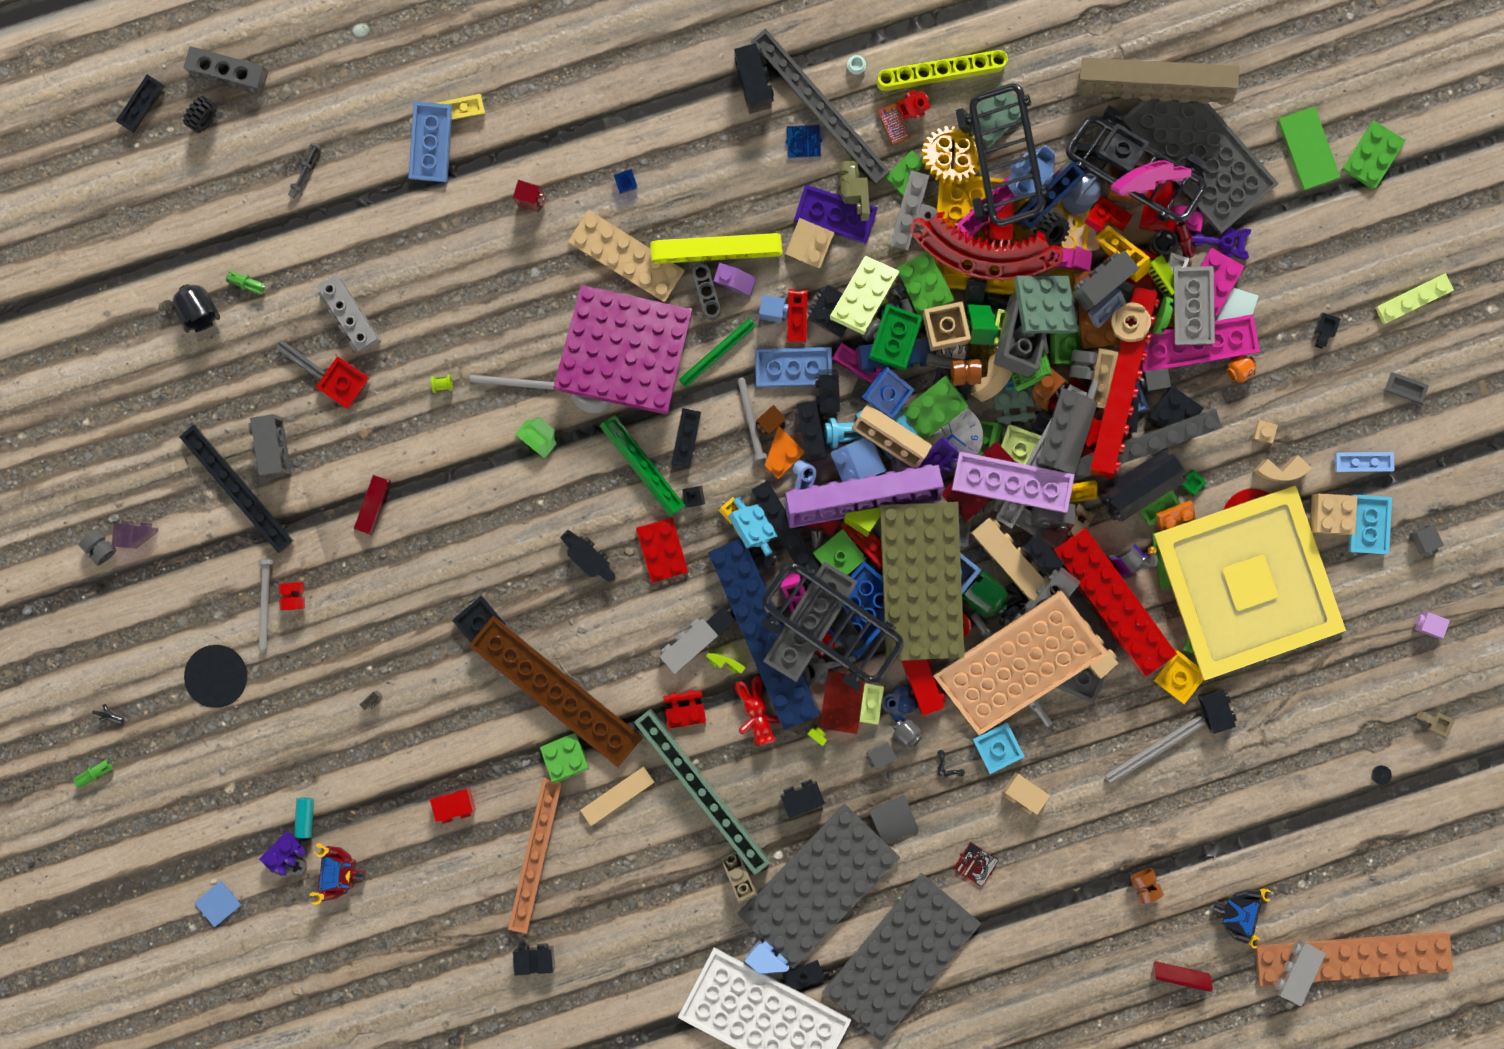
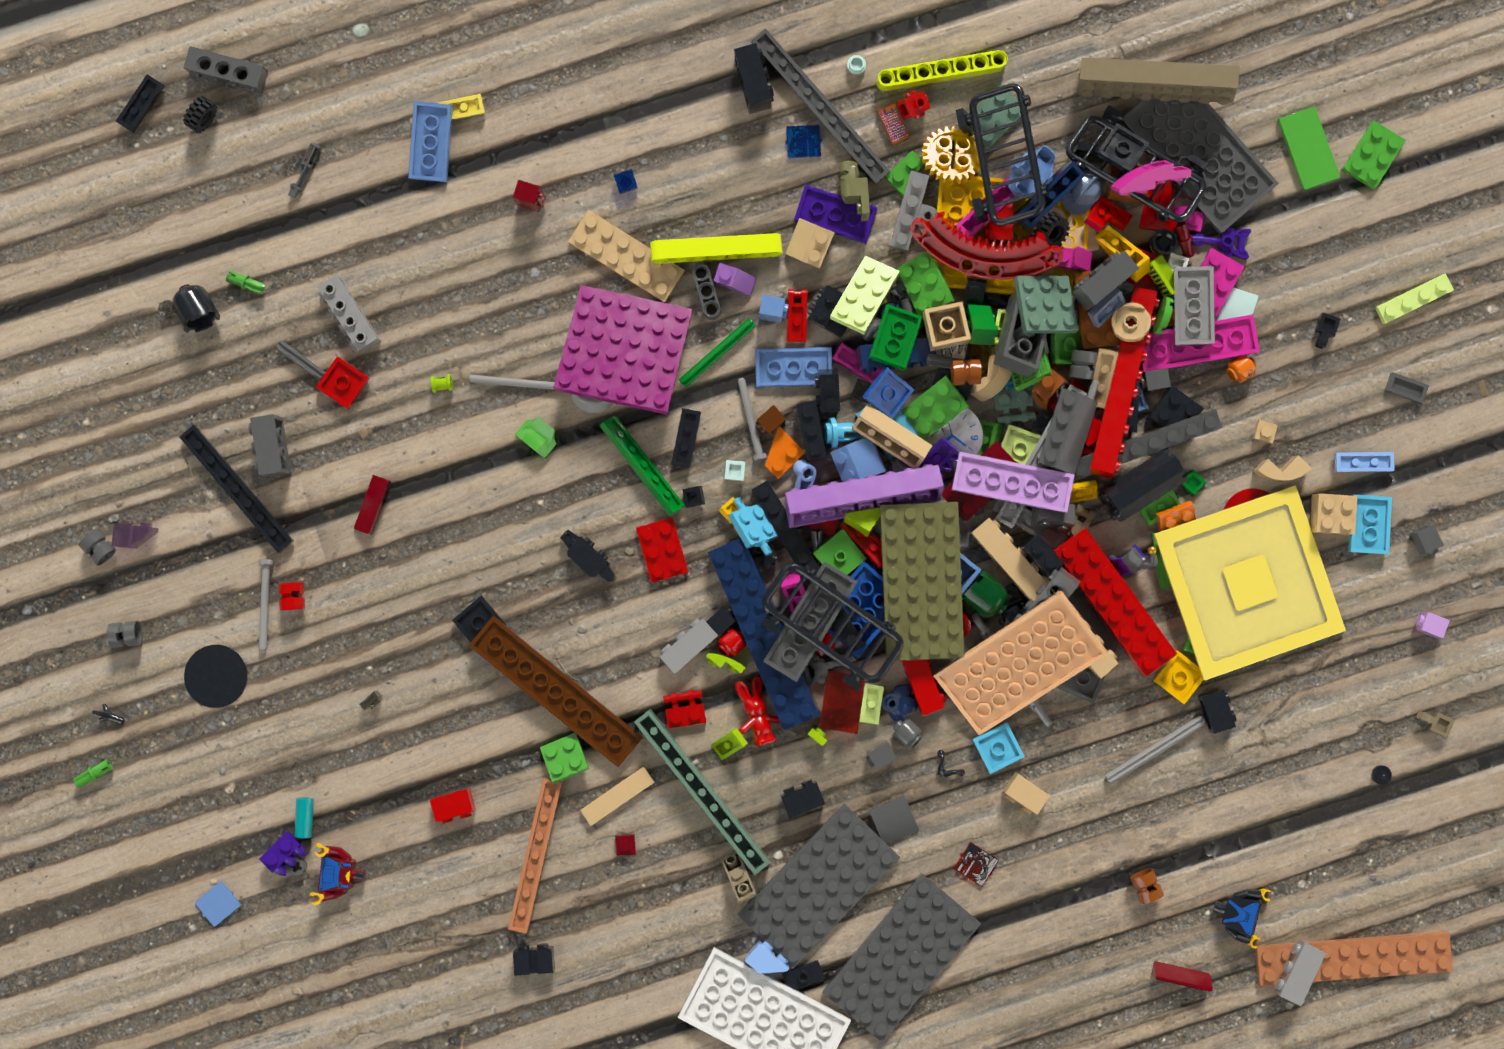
none -> dark grey wheel [107,621,143,648]
none -> dark red plate [615,834,636,856]
none -> lime slope [711,728,748,760]
none -> red head [718,629,746,657]
none -> light aqua plate [724,460,745,481]

